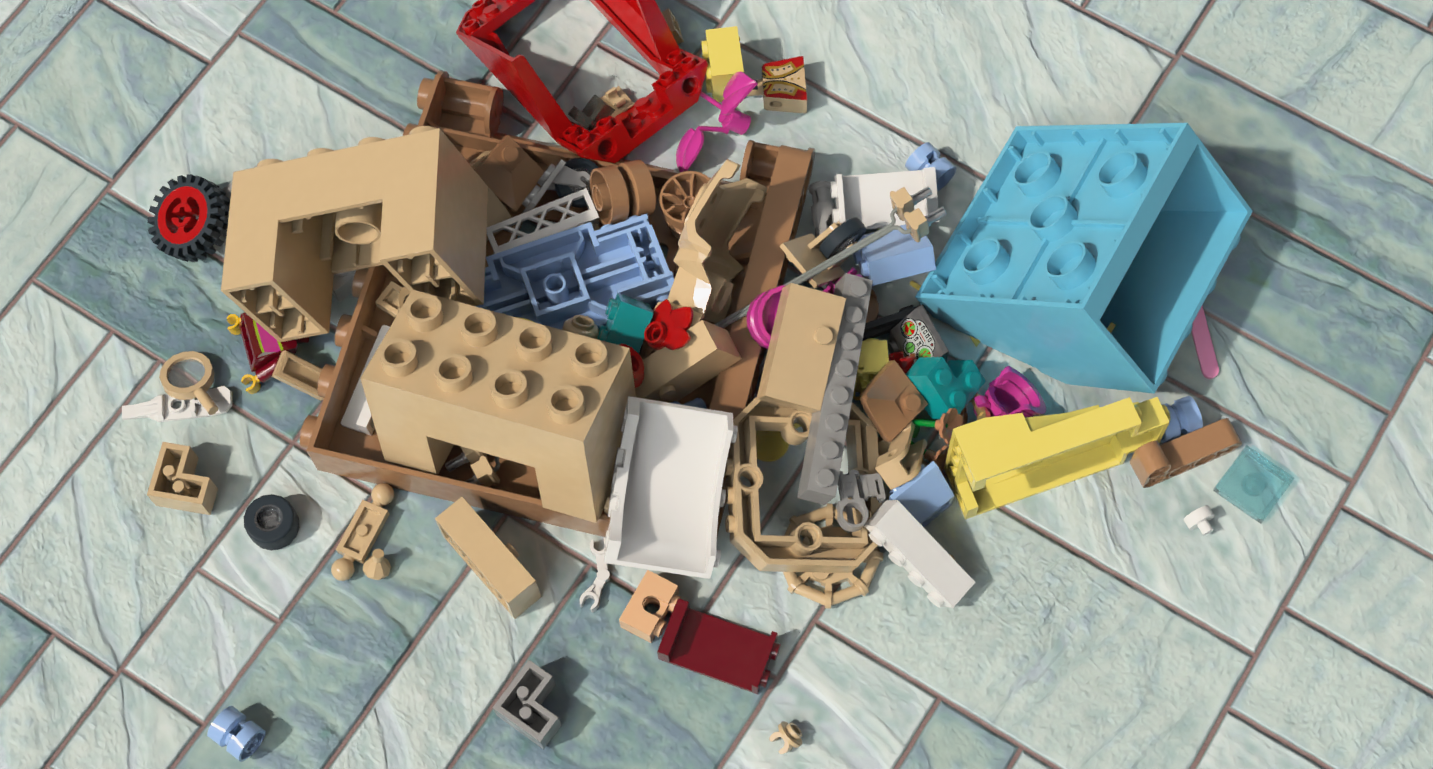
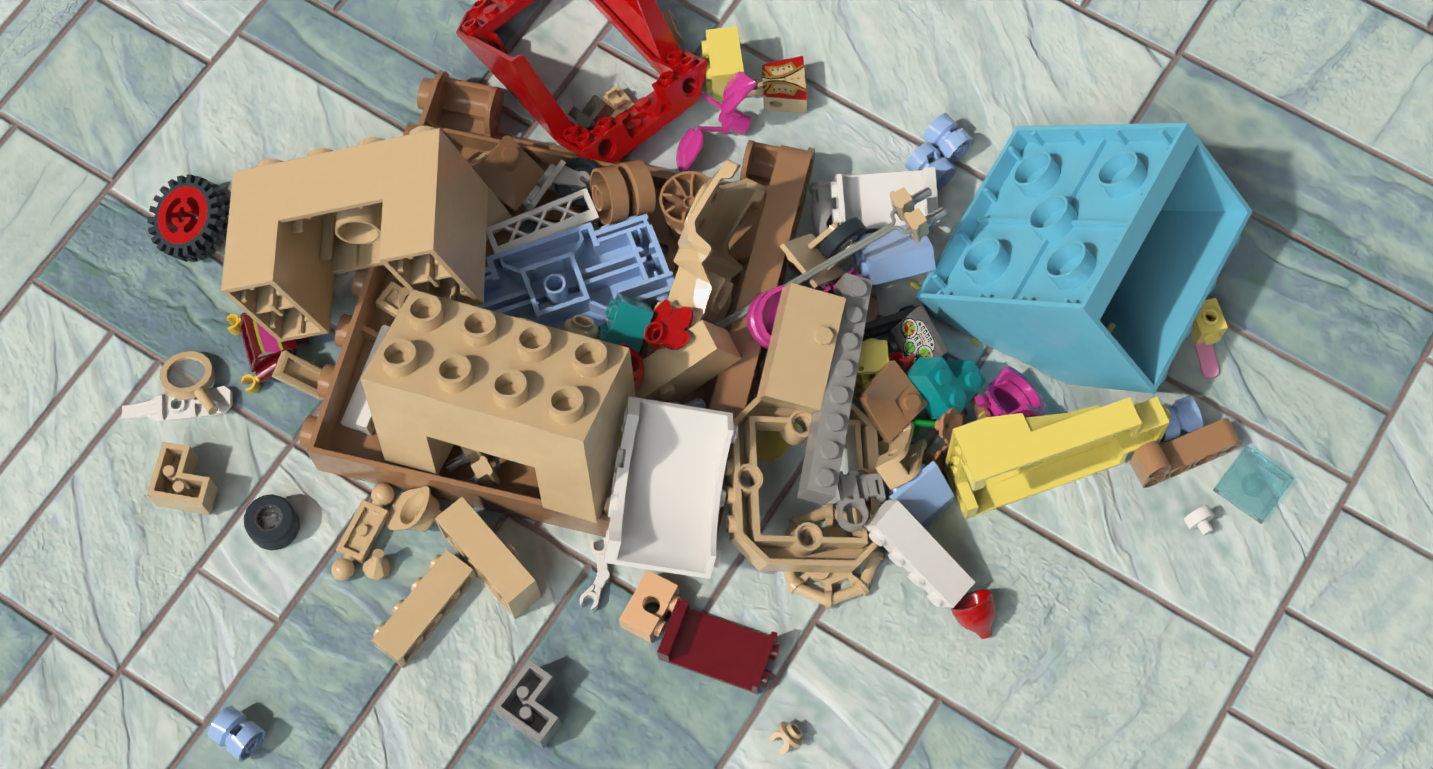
none -> tan brick [372,549,477,668]
none -> tan piece [386,486,442,532]
none -> light blue wheel [923,113,974,164]
none -> red helmet [951,589,996,639]
none -> light yellow brick [1191,298,1228,345]

